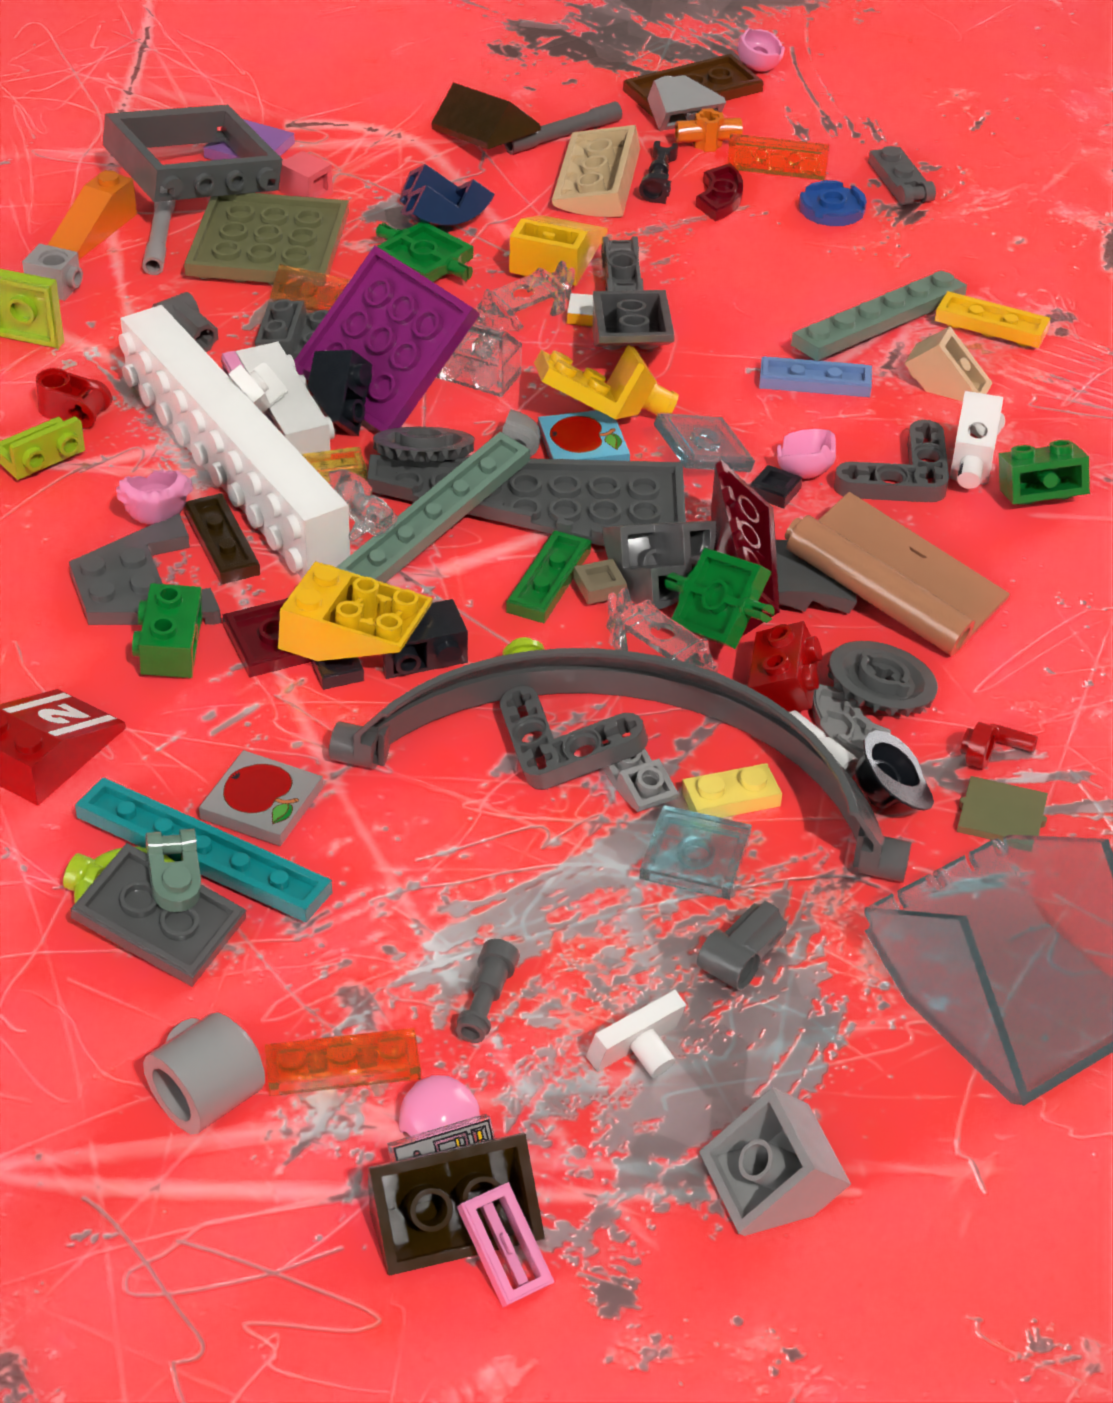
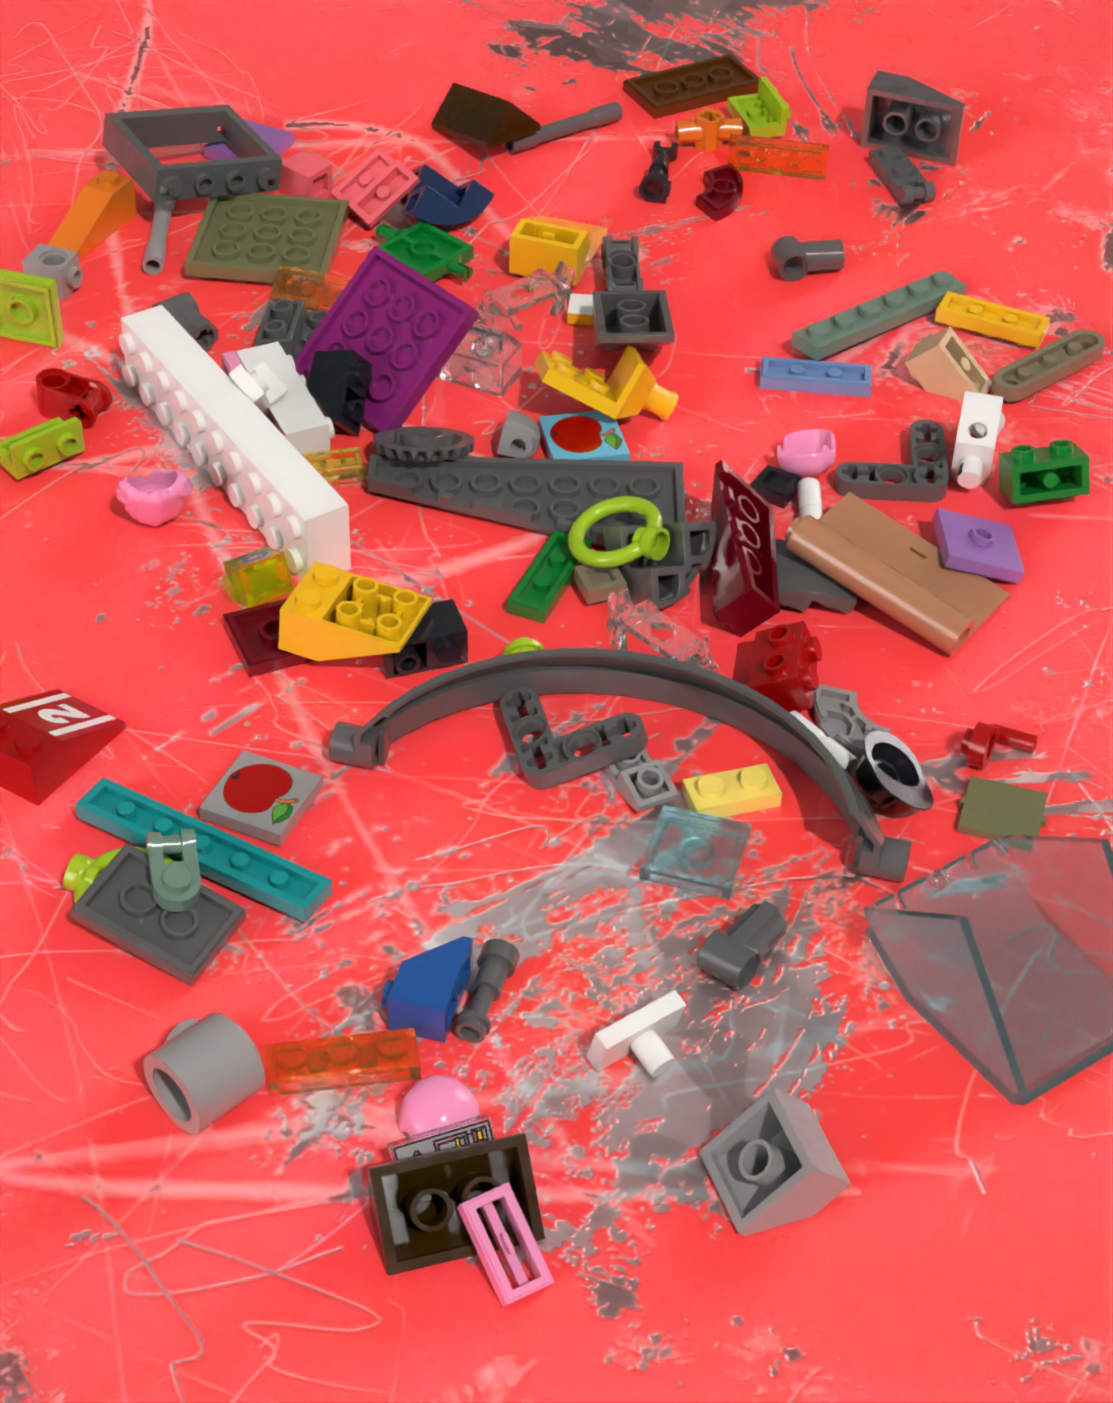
dark grey wing [69,514,221,625] -> none
green brick [132,583,203,678] -> none
dark brown tile [184,493,260,585] -> none
tile [311,657,364,690] -> none
clear piece [329,469,397,541] -> none
sand green plate [336,432,530,583] -> none
tan slope [552,125,641,217] -> none
light grey slope [647,75,726,131] -> none
clear light blue tile [654,413,755,472] -> none
green plate [665,547,774,649] -> none
bright pink hair [737,28,785,72] -> none
blue tile [799,180,867,226] -> none
dark grey gear [827,641,938,717] -> none
none -> clear neon green brick [223,546,294,608]
none -> coral slope [330,147,421,228]
none -> blue slope [381,936,473,1043]
none -> lime piece [568,496,670,568]
none -> lime bracket [727,76,791,141]
none -> dark grey piece [771,236,845,282]
none -> white piece [797,477,823,520]
none -> flat silver slope [860,70,965,166]
none -> medium lavender plate [932,508,1025,584]
none -> dark tan plate [992,329,1106,403]

